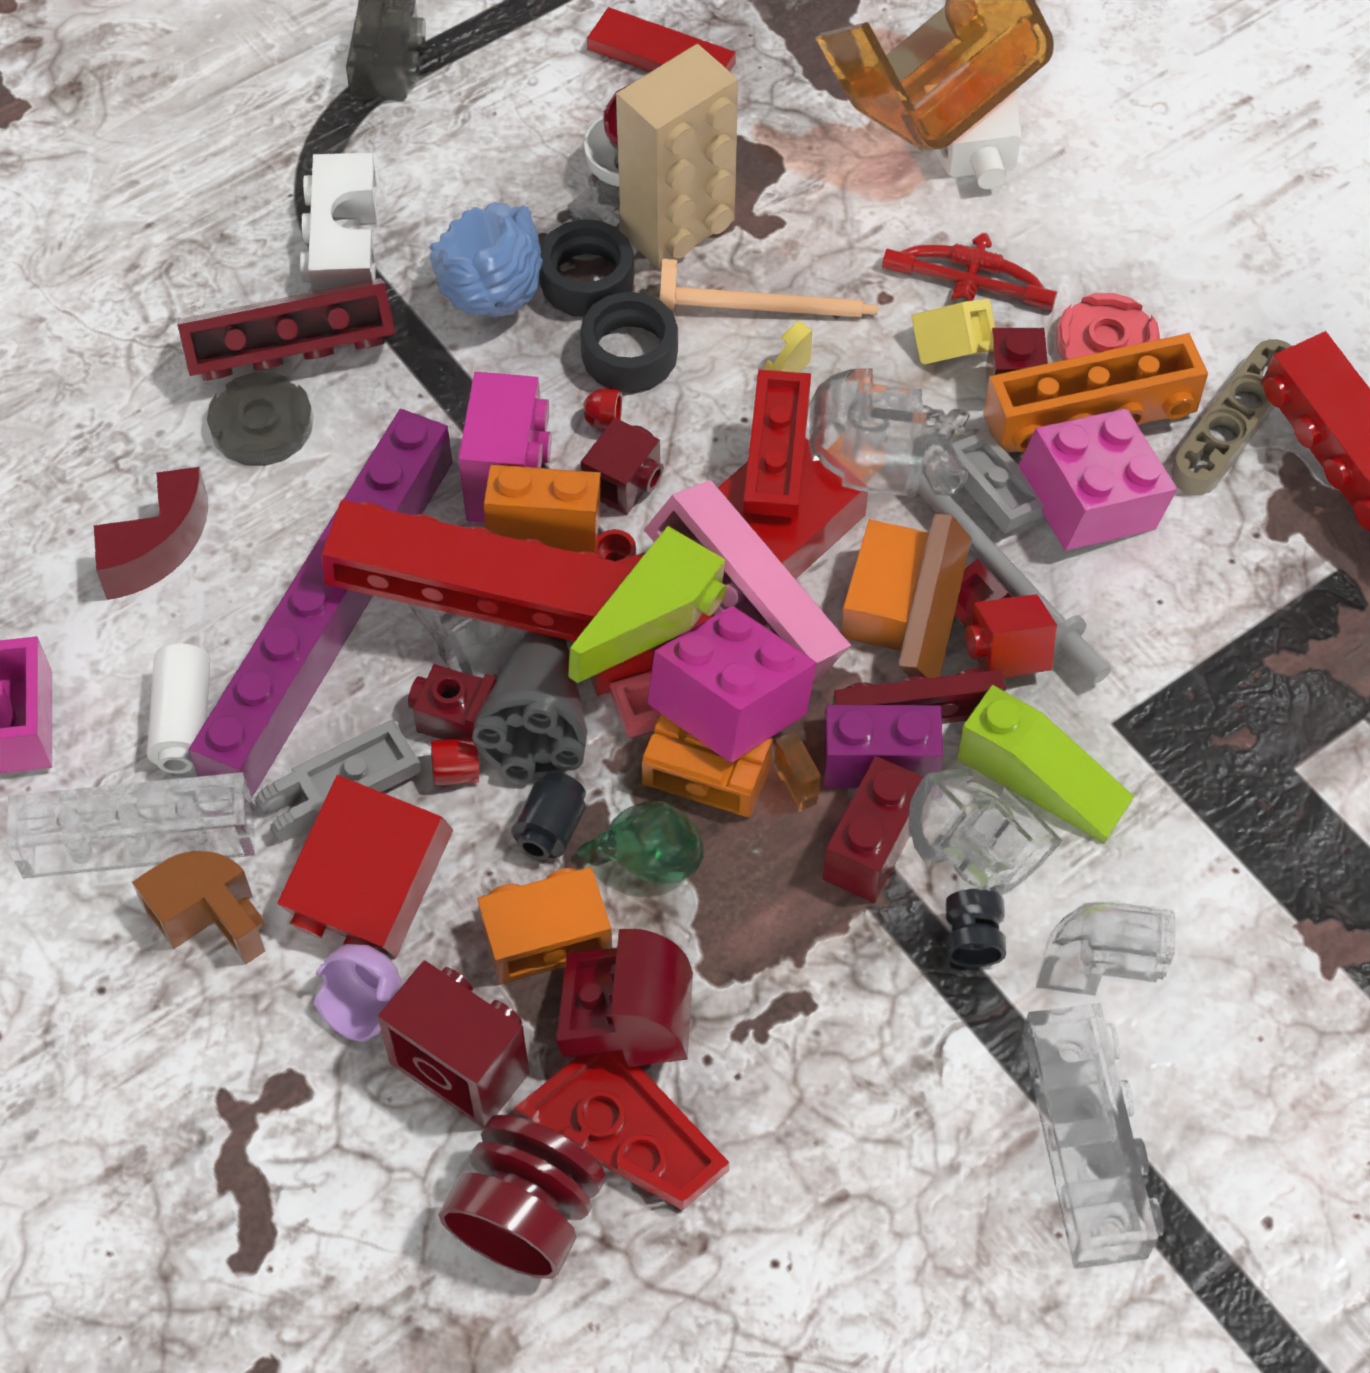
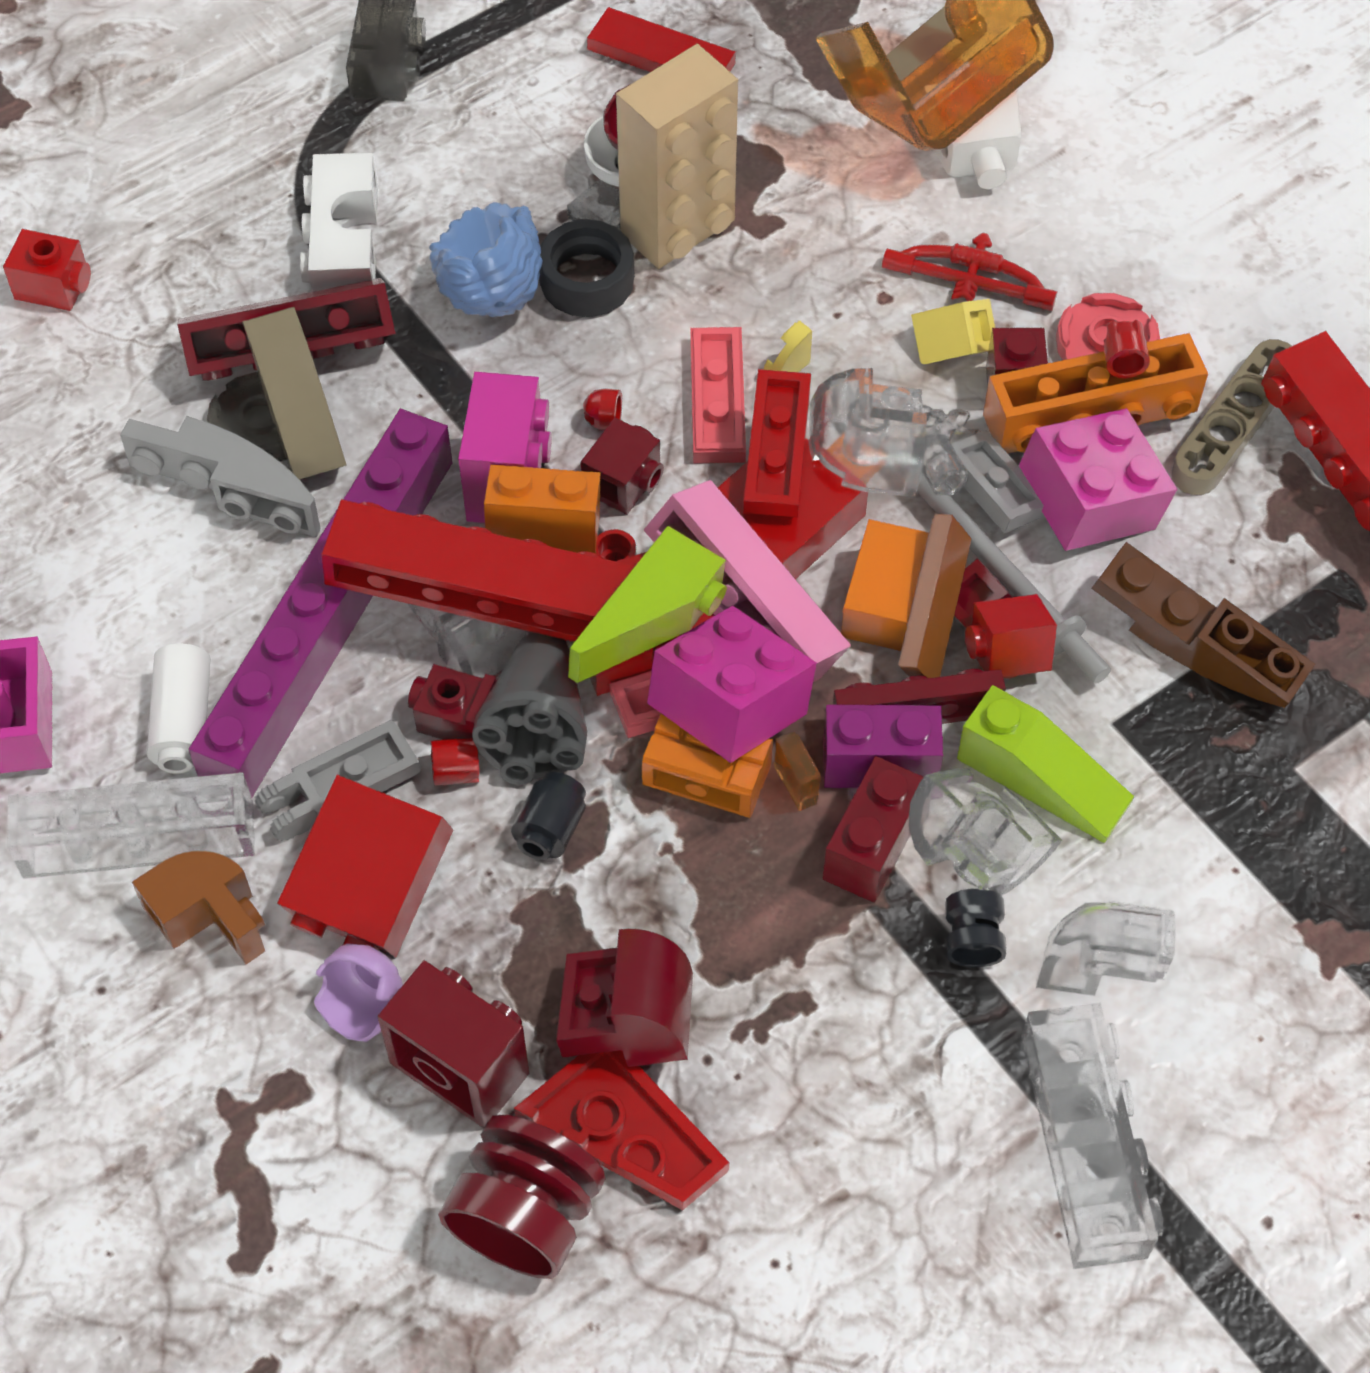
dark red brick [94,467,208,600] -> none
orange brick [477,867,613,985] -> none
clear green hat [577,801,704,885] -> none
black tyre [580,292,678,392] -> none
light nougat piece [659,259,878,318] -> none
none -> red brick [3,229,91,311]
none -> light grey slope [120,416,321,537]
none -> dark tan slope [242,307,347,480]
none -> coral tile [690,327,746,463]
none -> reddish brown slope [1091,542,1315,708]
none -> red hose [1104,320,1150,378]

